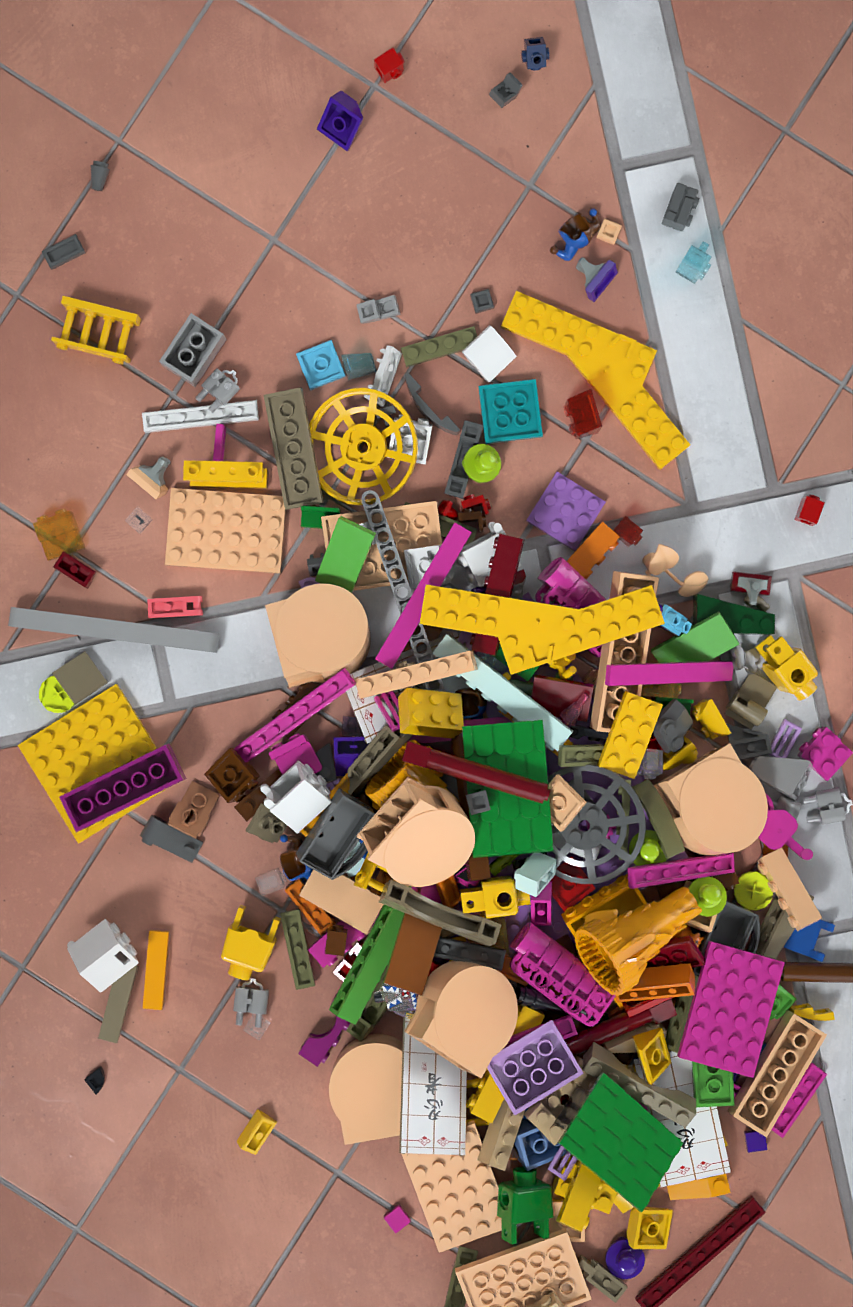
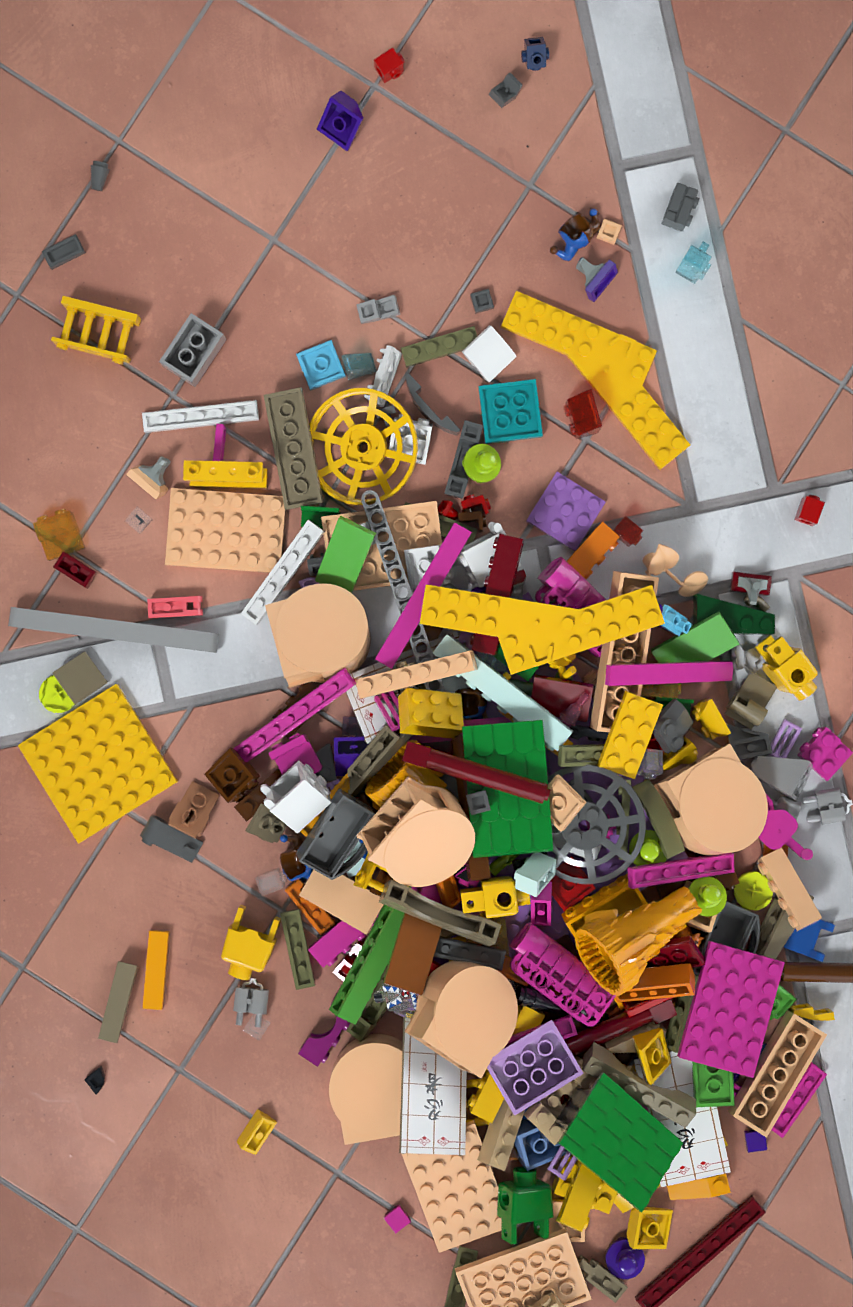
magenta brick [59,744,187,832] -> none
white container [67,919,139,992] -> none
light grey piece [195,368,240,413] -> none
reddish brown brick [325,924,348,956] -> none
none -> white plate [241,520,325,625]

